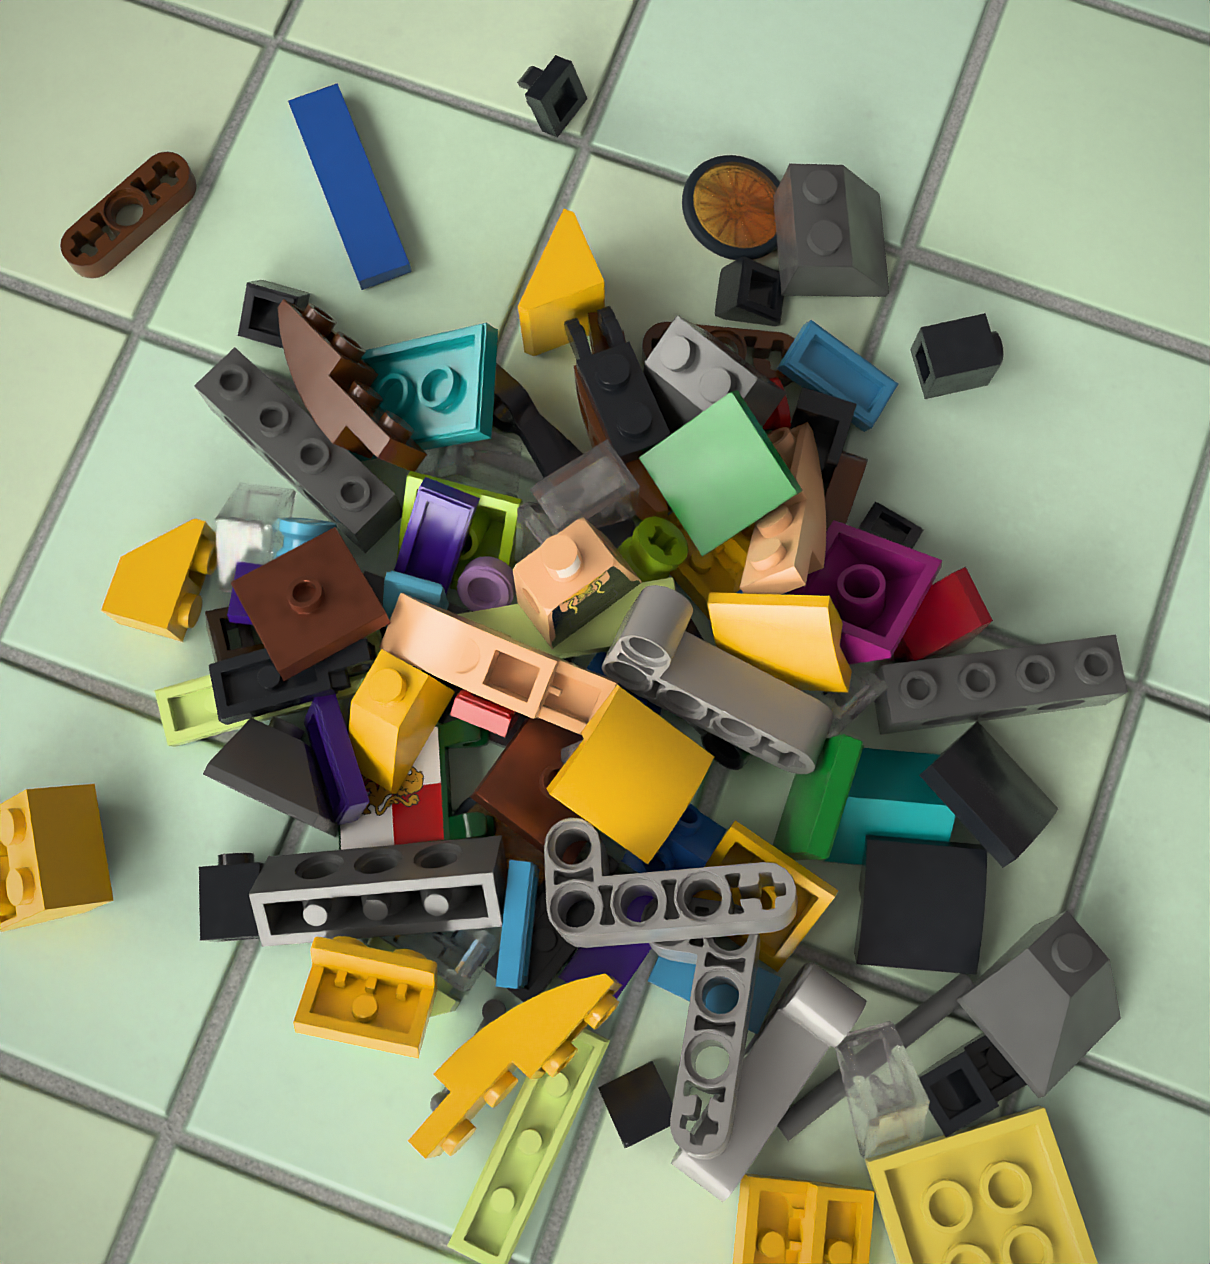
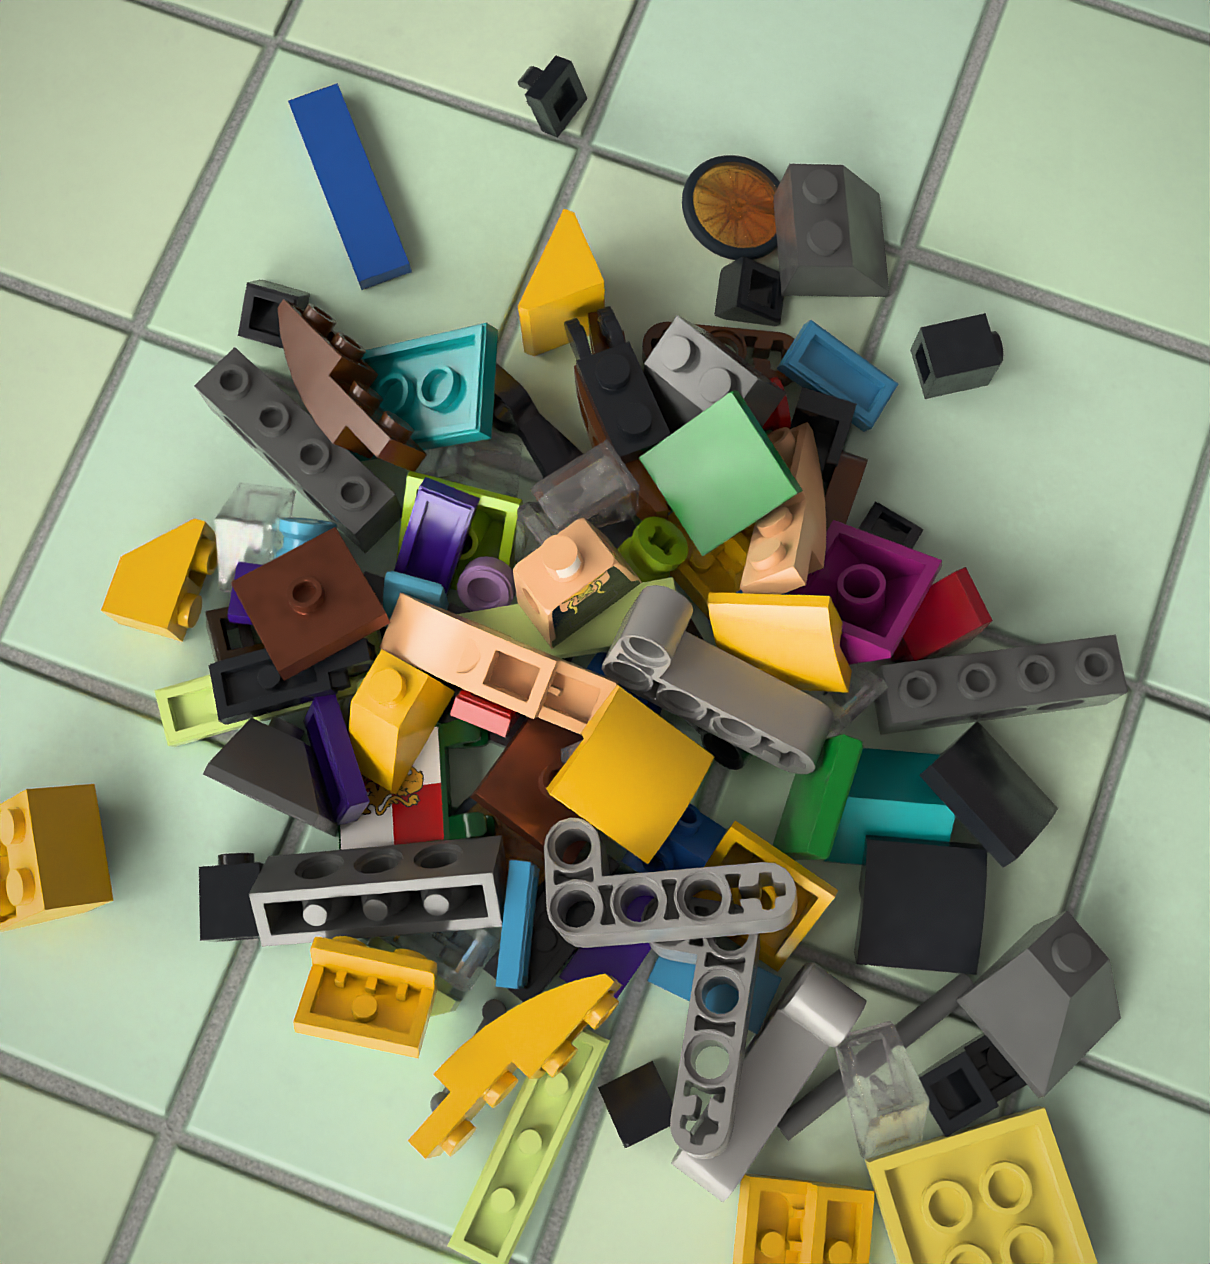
reddish brown beam [60,152,197,278] -> none

